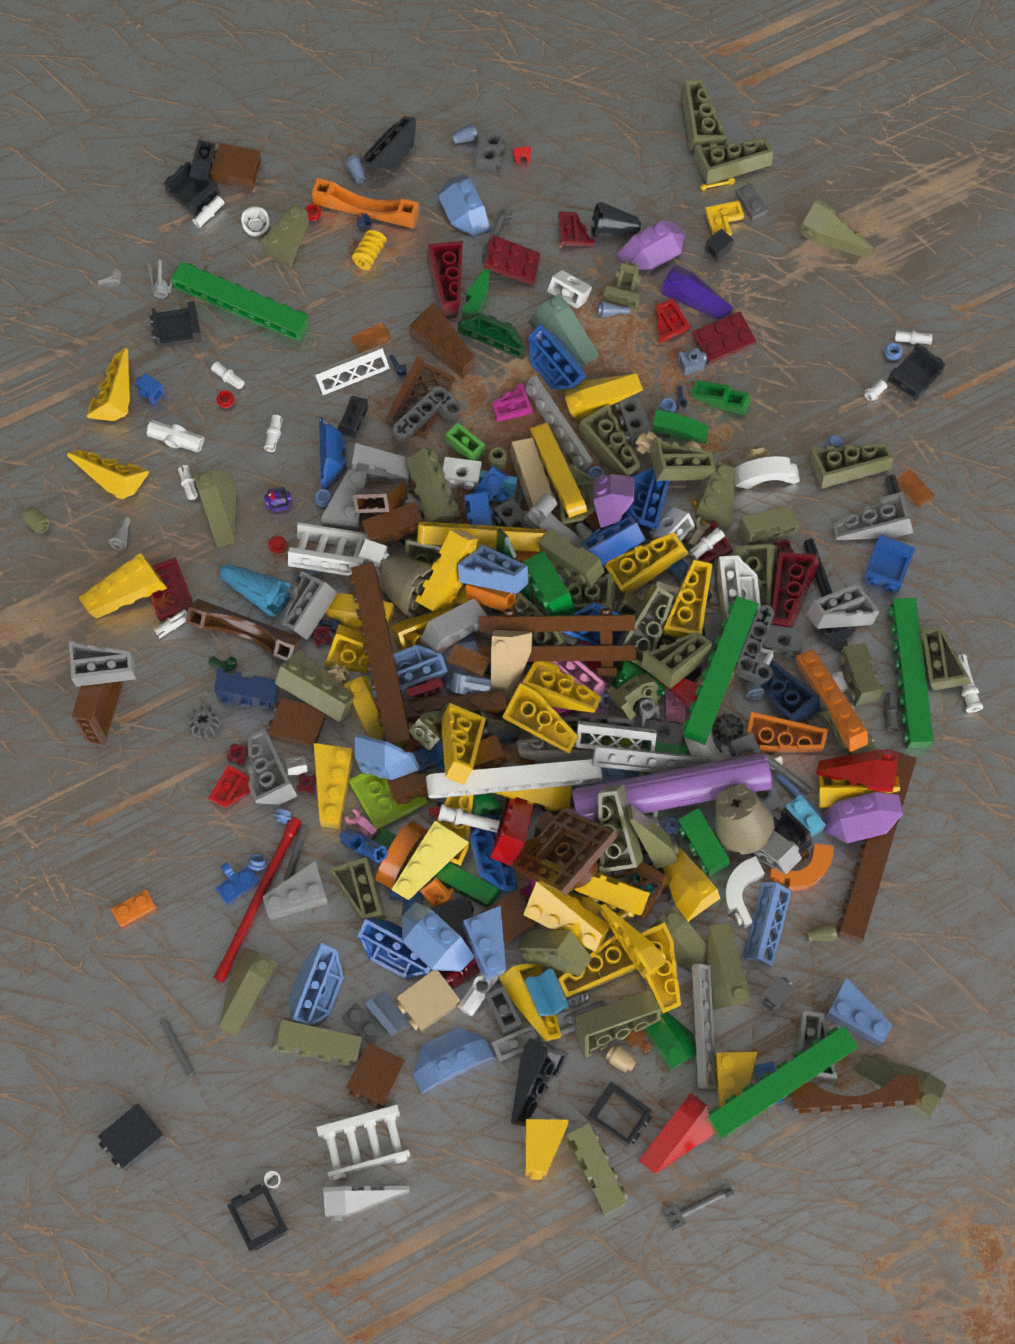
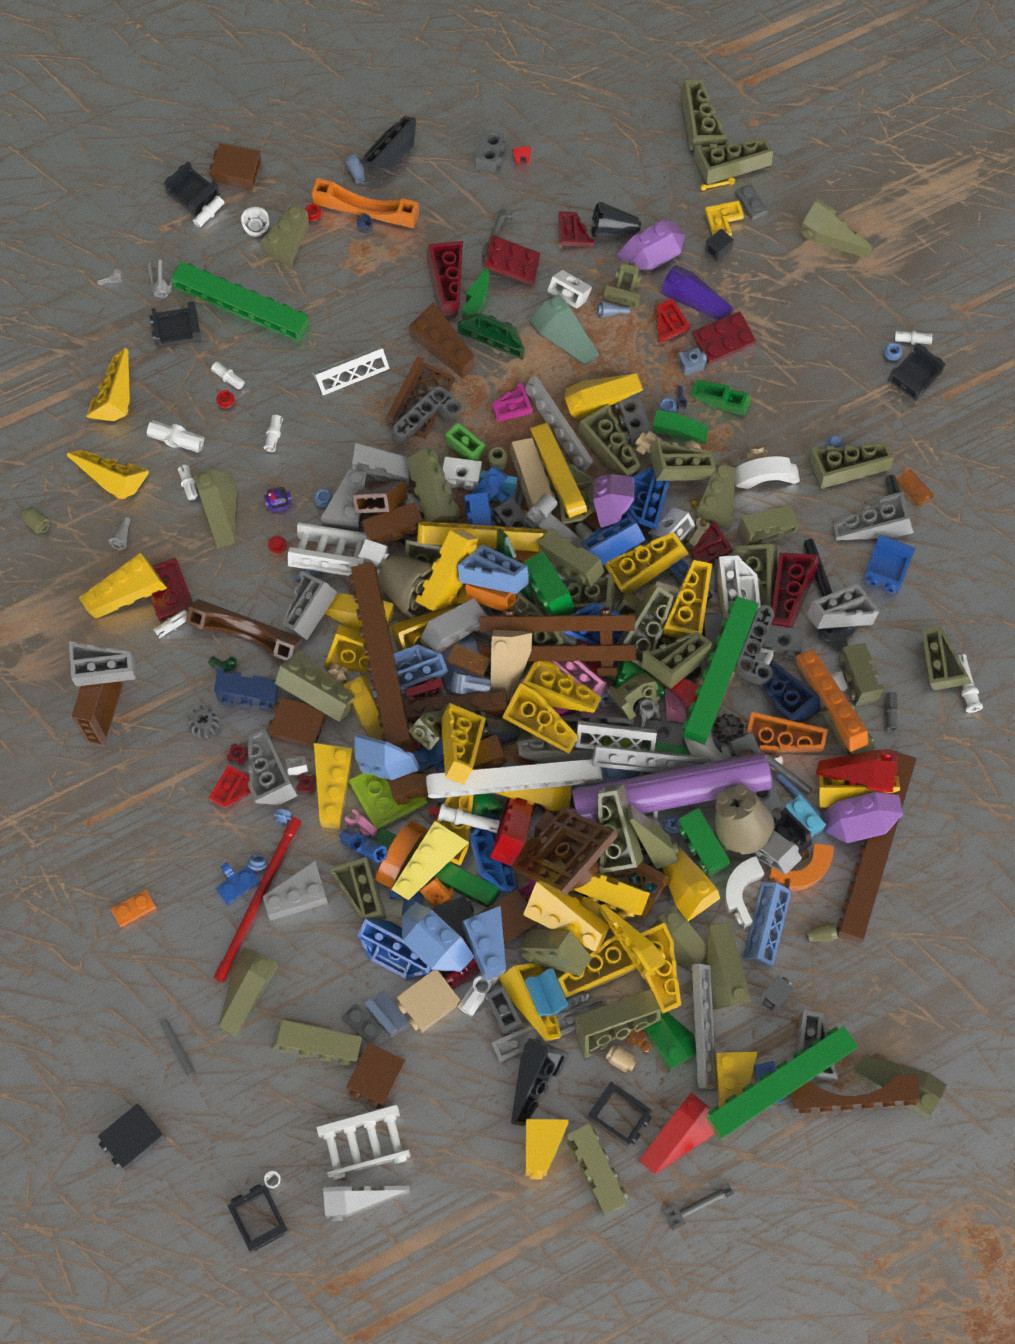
blue brick [135,373,165,406] -> none
black brick [190,139,216,181] -> none
dark azure cone [219,563,292,617] -> none
dark grey bar [283,824,308,881] -> none
medium blue wedge [289,943,344,1026] -> none
dark red plate [312,626,333,647] -> none
dark blue hand [318,619,341,633] -> none
blue wedge [319,417,347,490] -> none
black hinge [337,396,369,438] -> none
clear orange plate [351,322,392,353] -> none
yellow piece [352,230,387,270] -> none
dark blue hand [389,355,407,376] -> none
medium blue wedge [413,1027,495,1093] -> none
medium blue wedge [438,174,491,237] -> none
sand blue cone [452,124,478,144] -> none
blue wedge [528,324,586,389] -> none
medium blue plate [587,466,605,480] -> none
white pin [689,528,725,560] -> none
sand blue cone [744,666,765,700] -> none
dark red plate [773,539,794,559] -> none
medium blue wedge [825,978,893,1047] -> none
white pin [864,379,887,401] -> none
green brick [888,598,934,748] -> none

